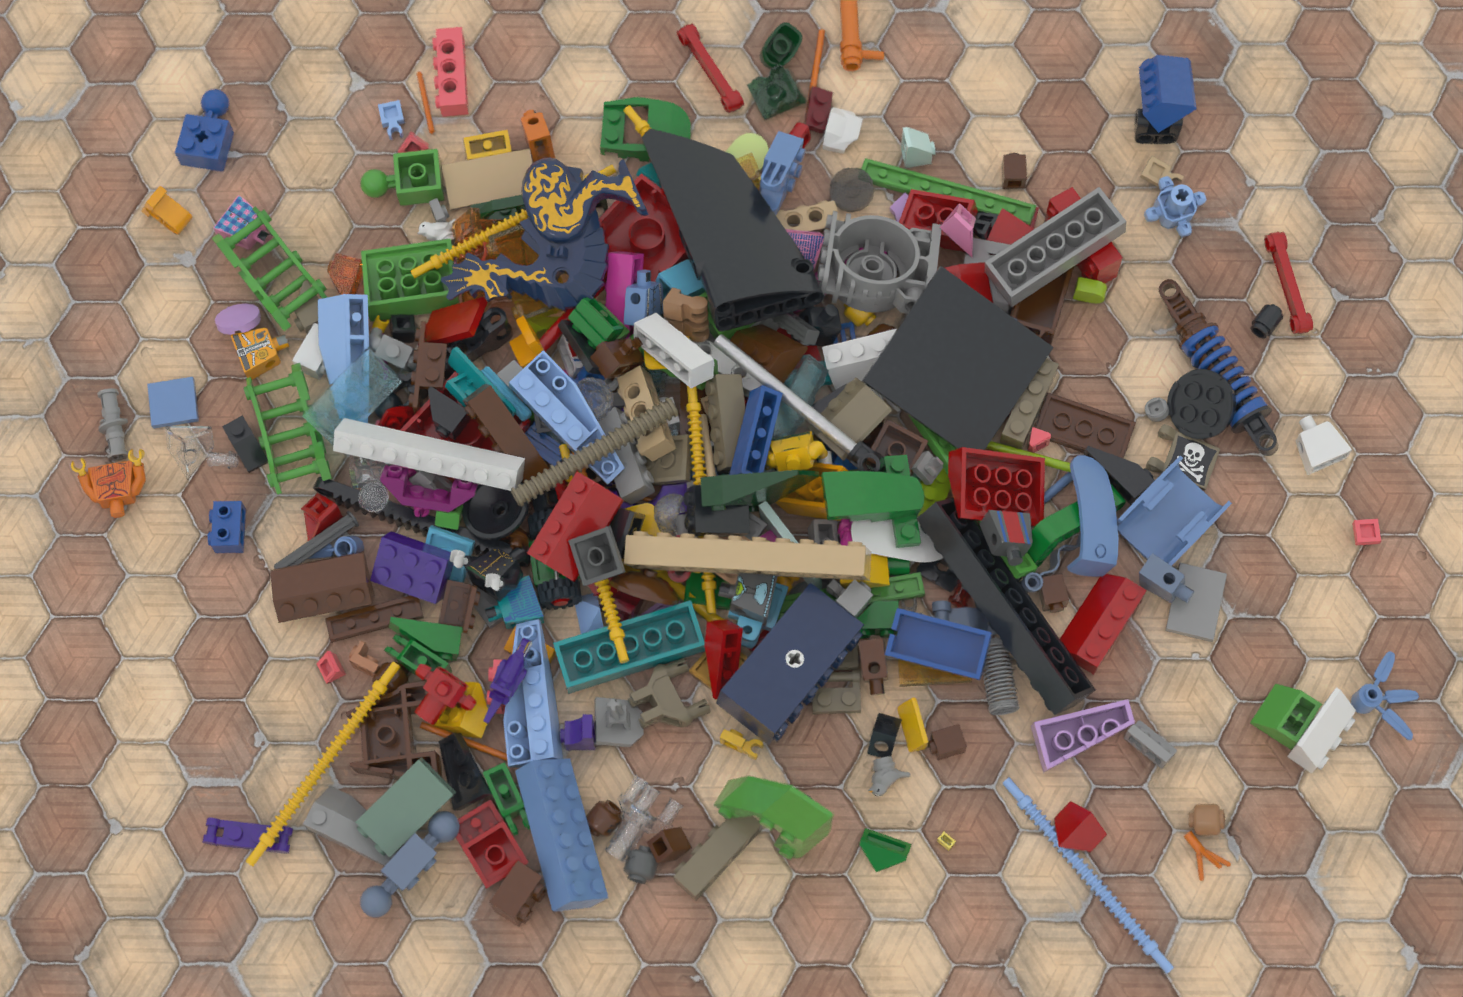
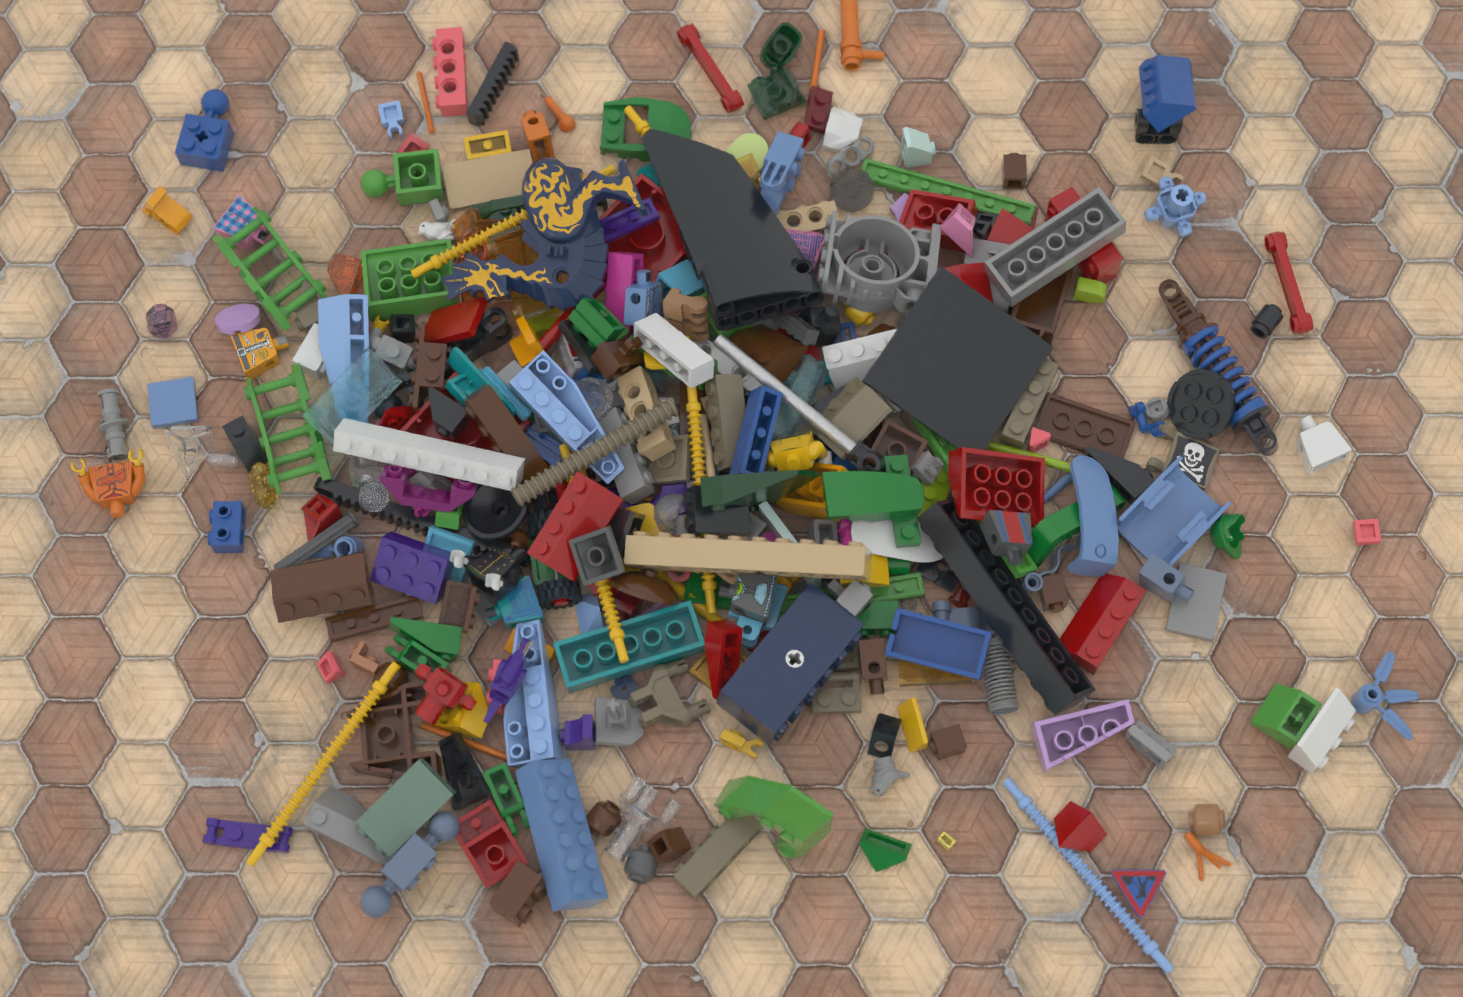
none -> head [146,304,178,339]
none -> clear yellow arm [248,462,279,509]
none -> black gear [466,41,519,127]
none -> orange bar [544,95,576,133]
none -> dark purple tile [600,198,660,244]
none -> dark blue plant [610,675,638,700]
none -> light grey piece [827,136,874,176]
none -> piece [1111,870,1166,919]
none -> blue arm [1129,401,1166,437]
none -> green piece [1210,513,1245,559]

